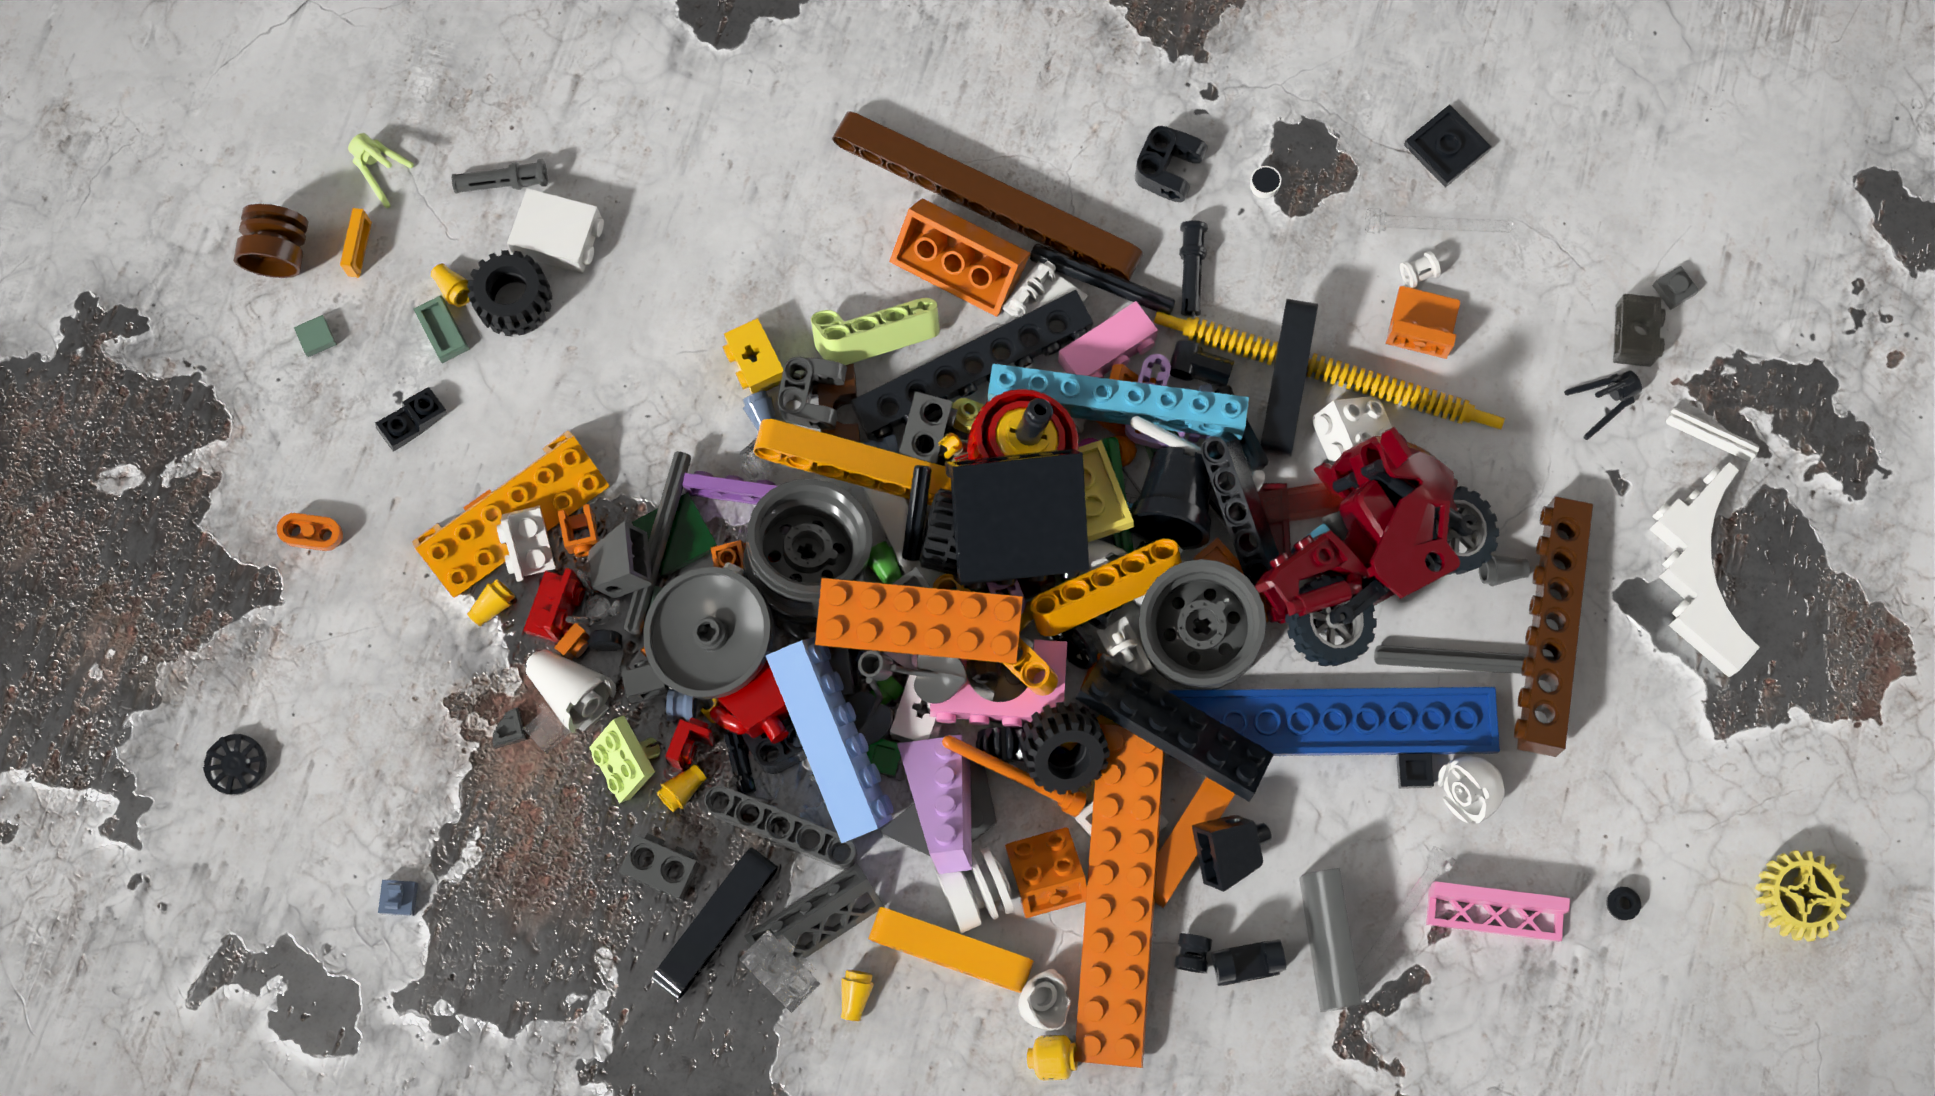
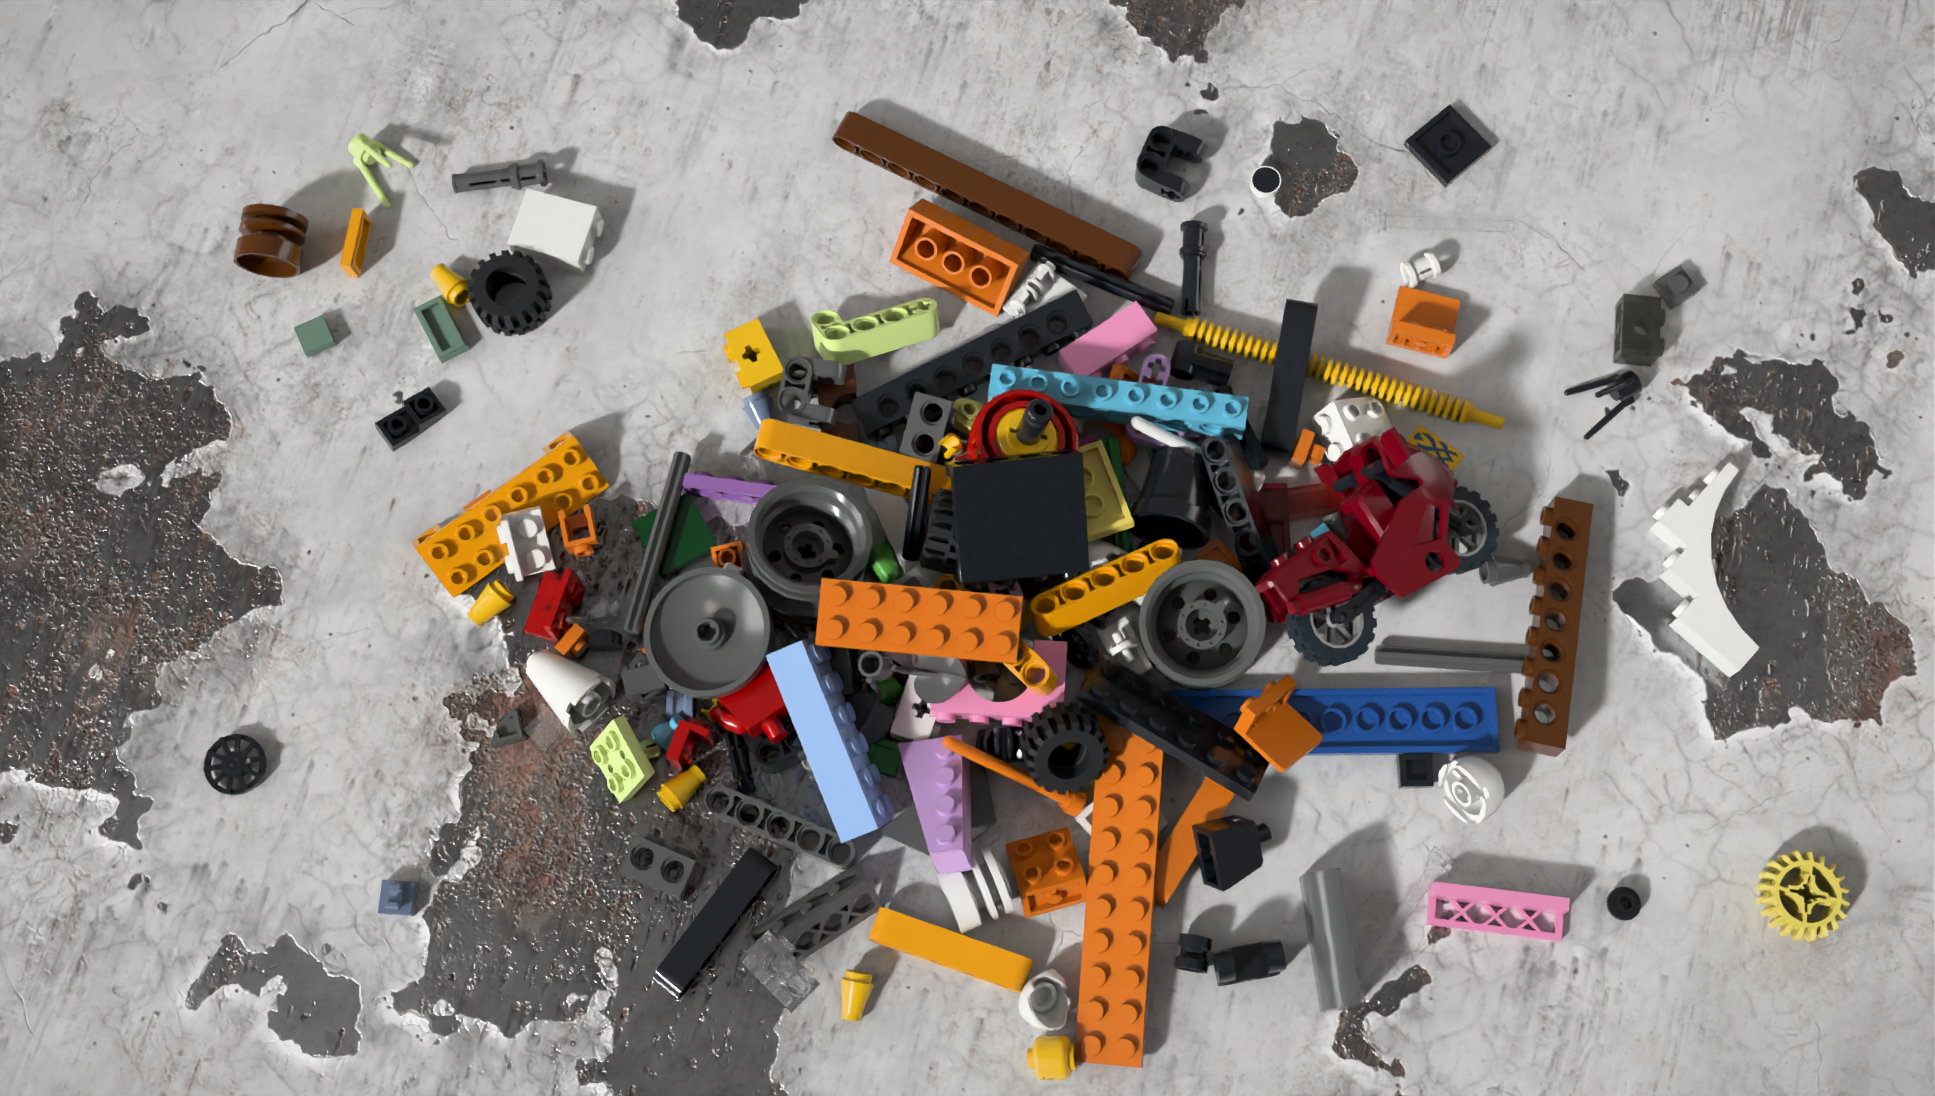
orange plate [277,513,343,551] -> none
dark grey torso [581,521,652,598] -> none
white axle [1666,407,1759,462] -> none
none -> medium azure rock [651,714,684,750]
none -> orange bracket [1234,675,1323,772]
none -> orange tile [1287,428,1326,470]
none -> yellow sticker [1406,424,1464,471]

